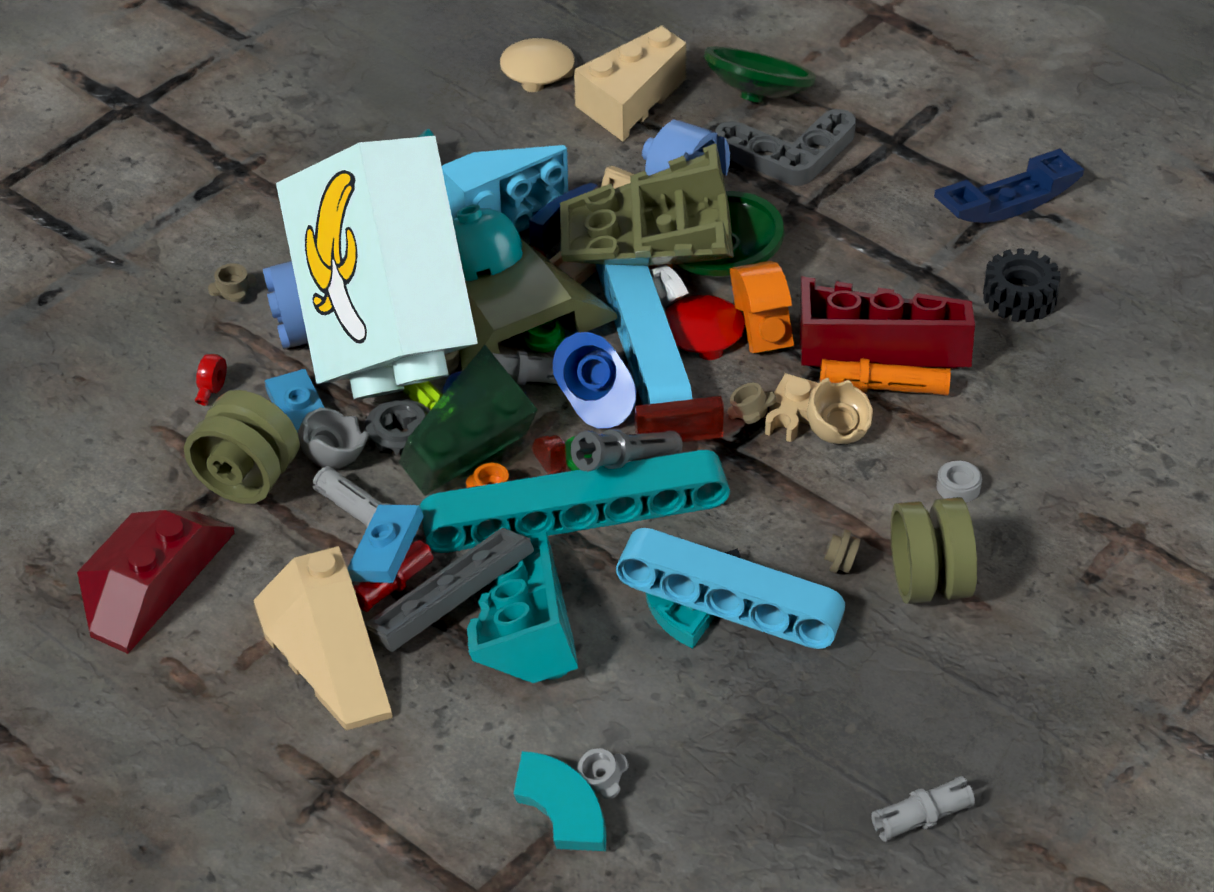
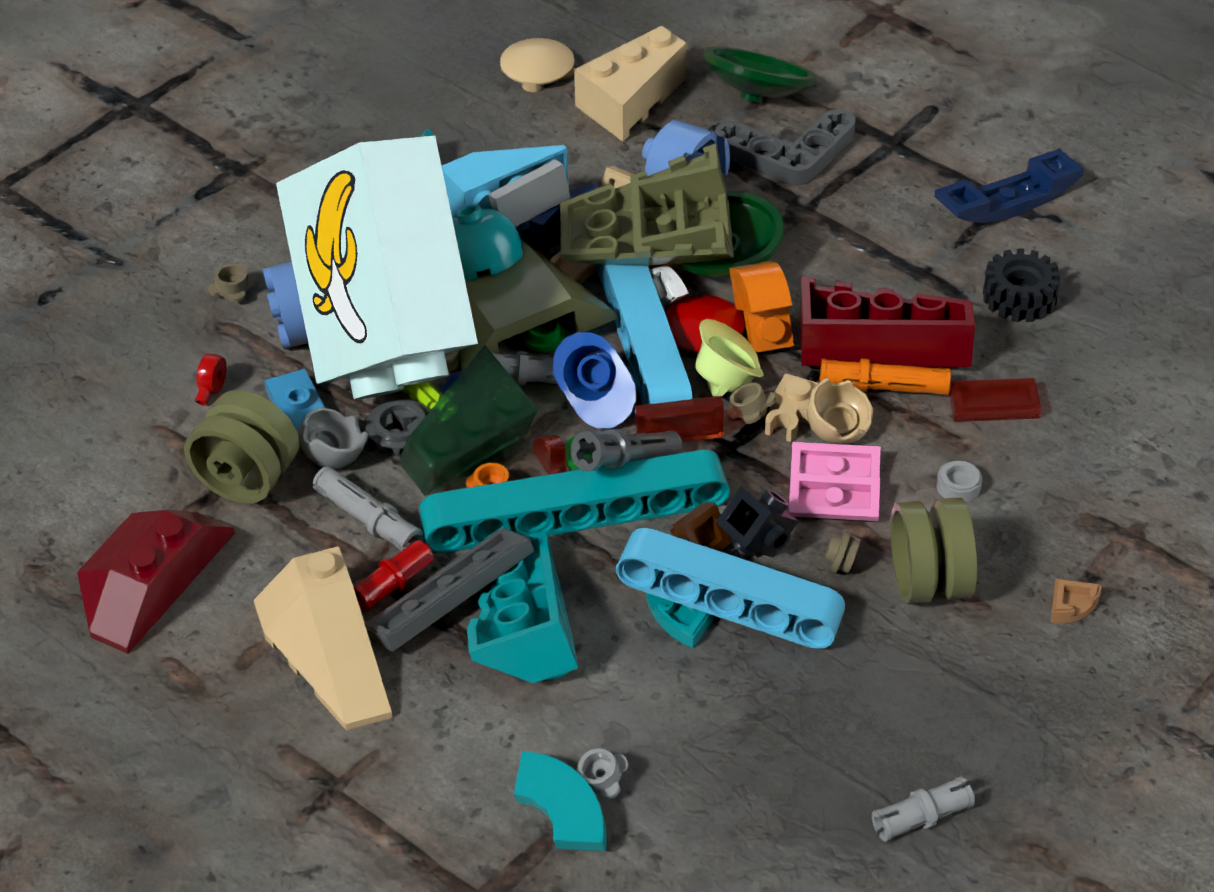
dark azure plate [347,504,424,583] -> none
none -> light grey tile [488,159,571,227]
none -> reddish brown tile [670,502,731,551]
none -> yellowish green piece [695,319,764,398]
none -> black brick [716,486,799,558]
none -> bright pink slope [789,442,881,521]
none -> clear red tile [949,378,1041,422]
none -> medium nougat tile [1050,579,1102,624]

